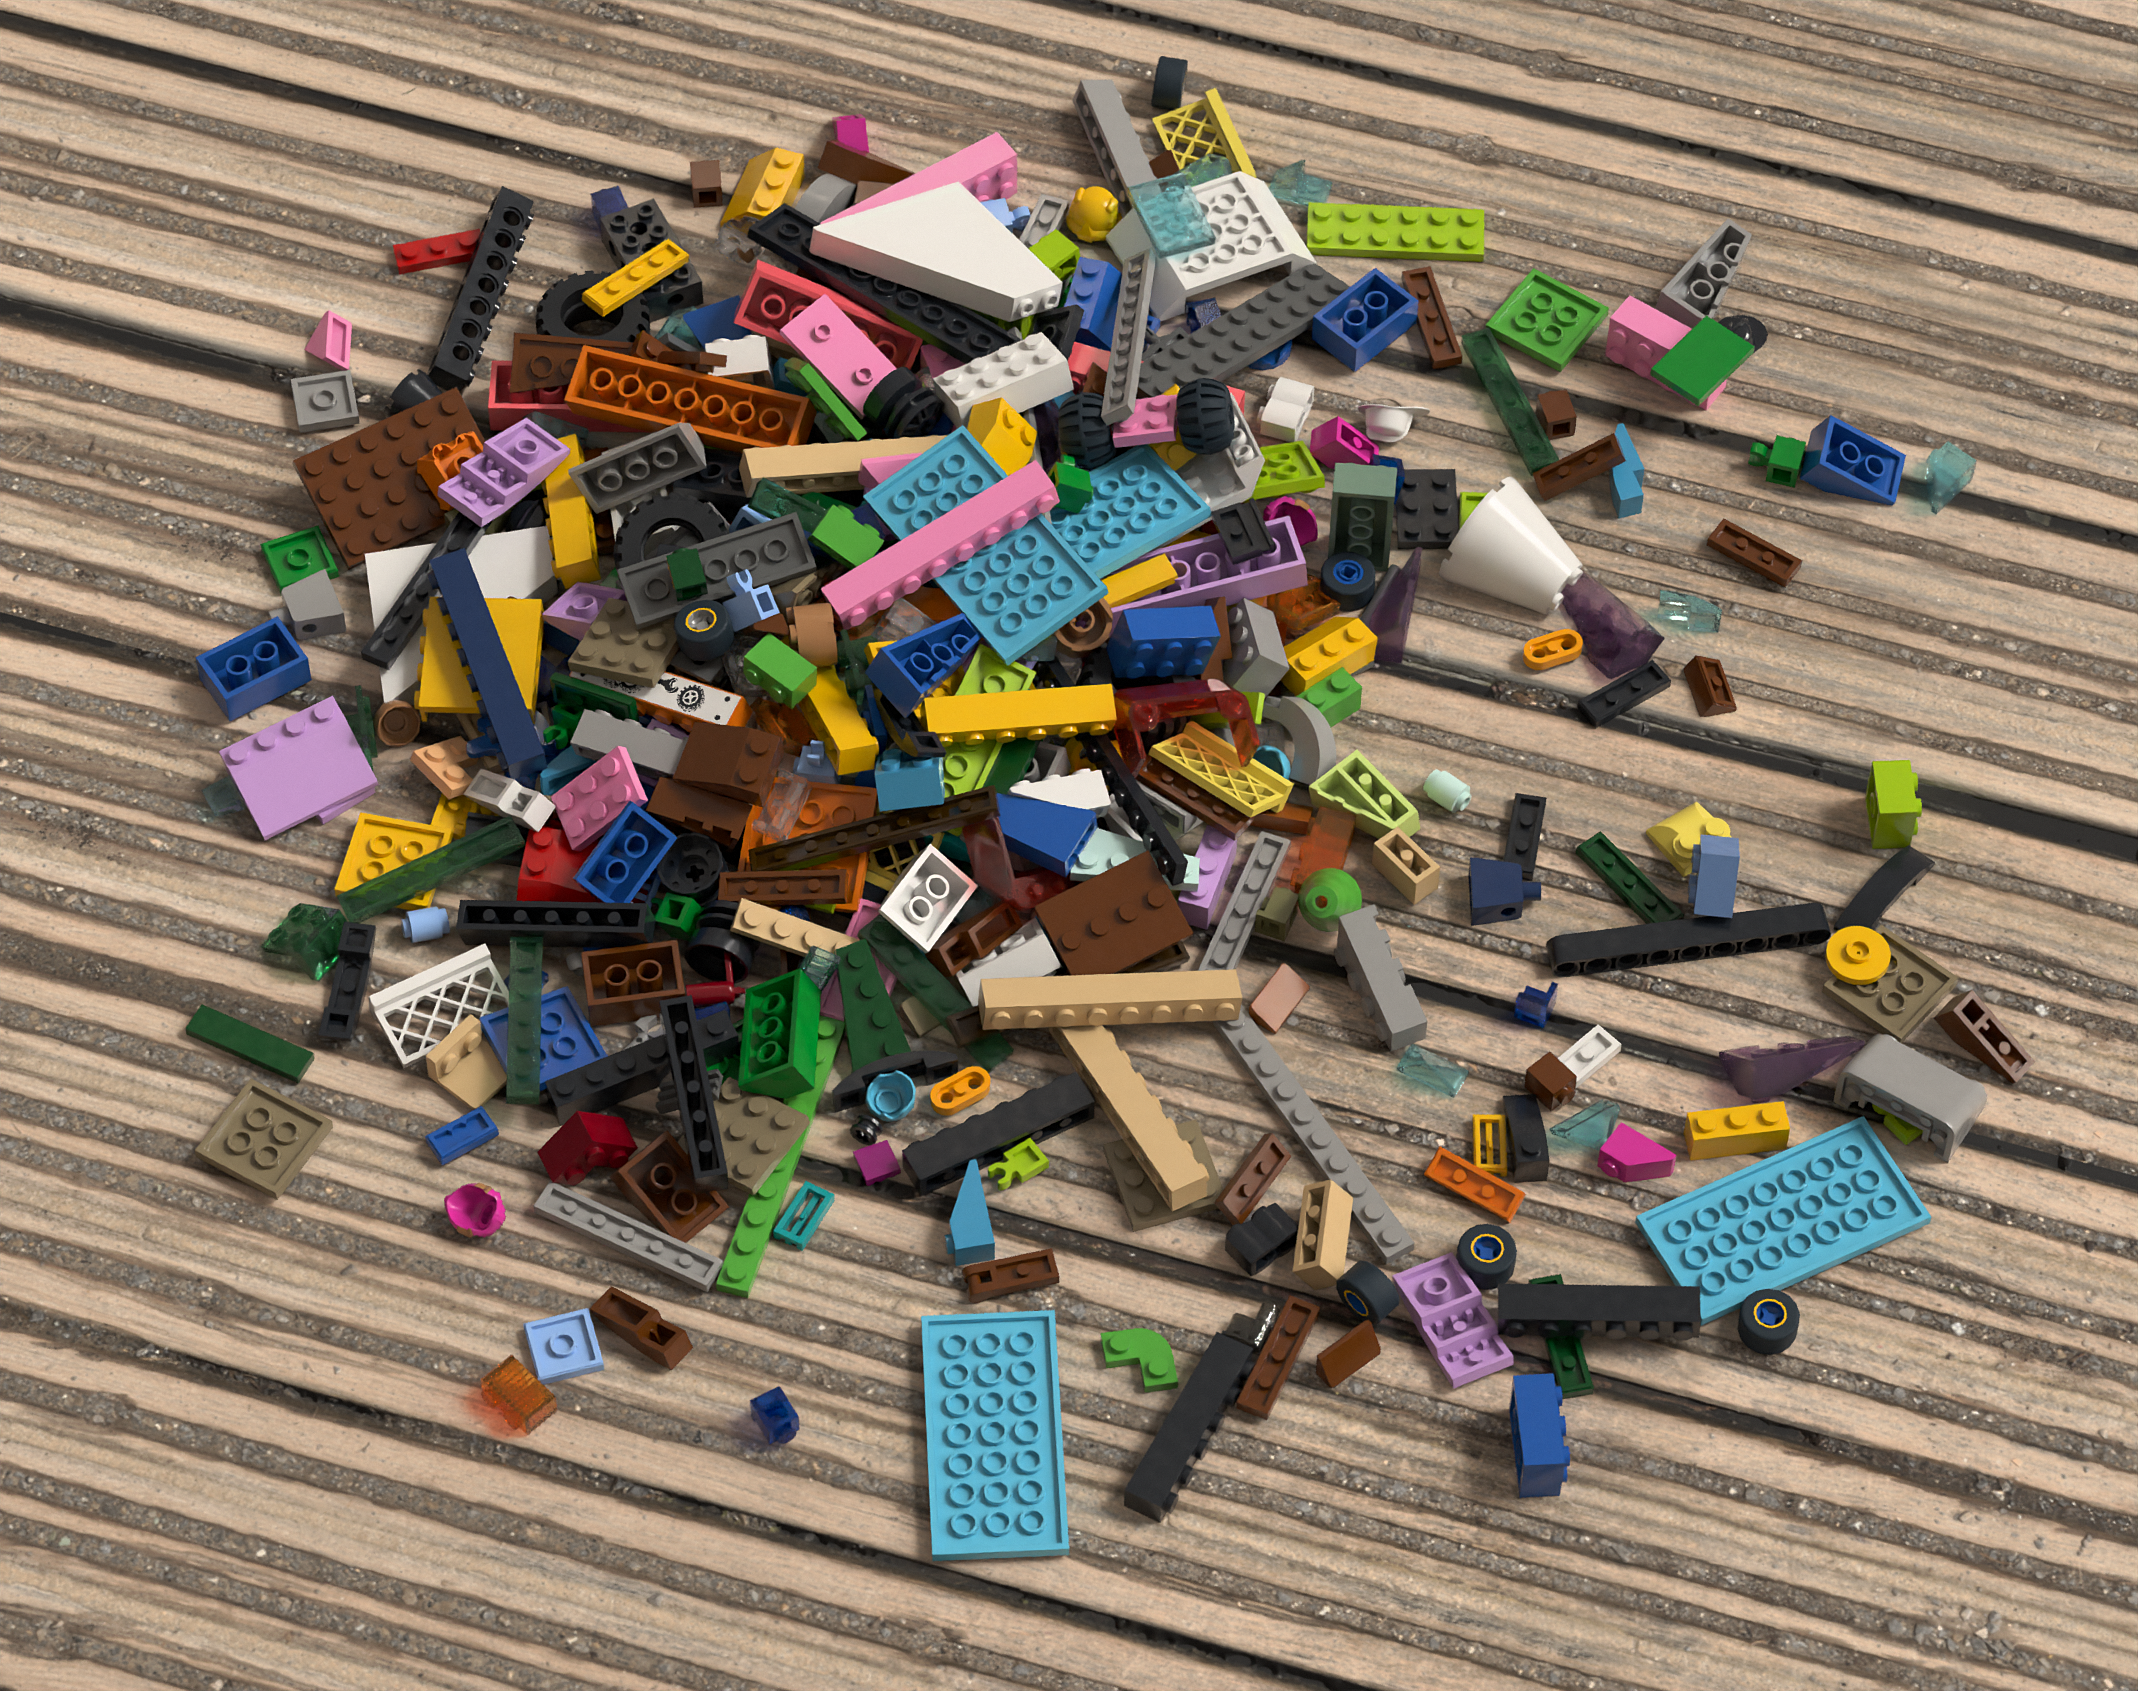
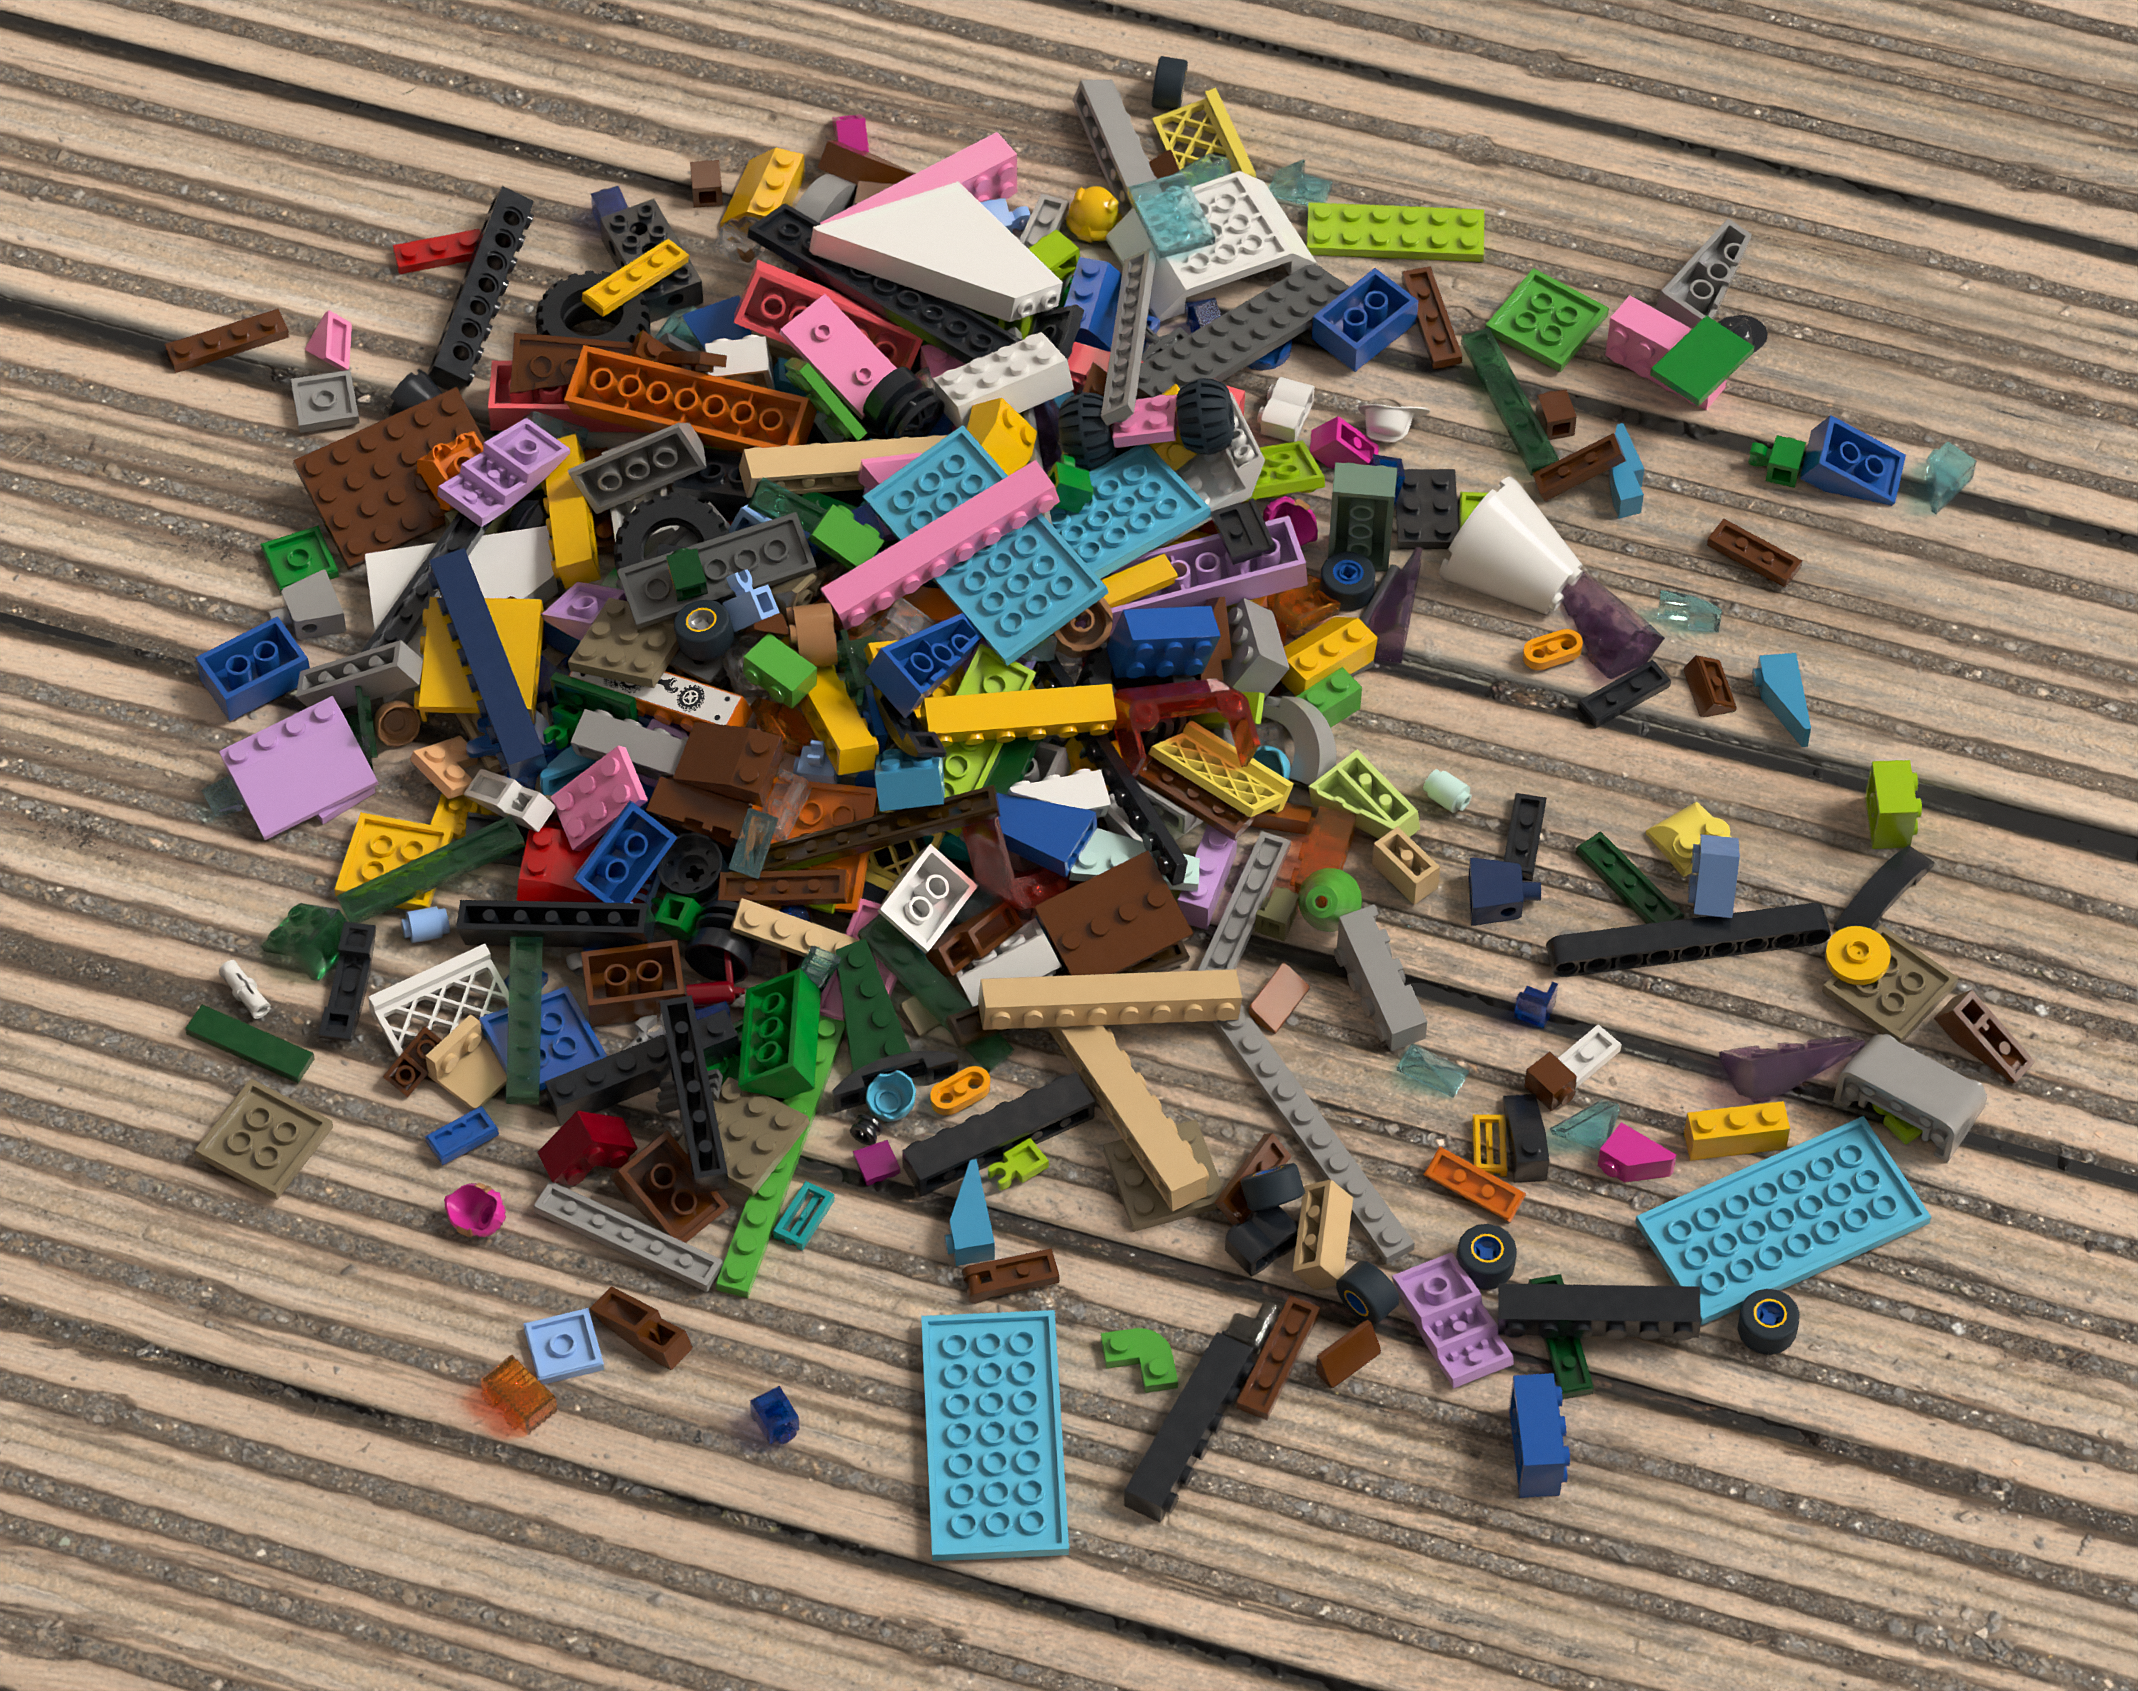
none -> reddish brown plate [165,308,289,373]
none -> white pin [219,960,271,1019]
none -> light grey brick [296,640,423,710]
none -> reddish brown slope [383,1026,442,1098]
none -> clear light blue slope [729,808,779,879]
none -> black wheel [1240,1163,1305,1211]
none -> dark azure slope [1752,653,1811,747]

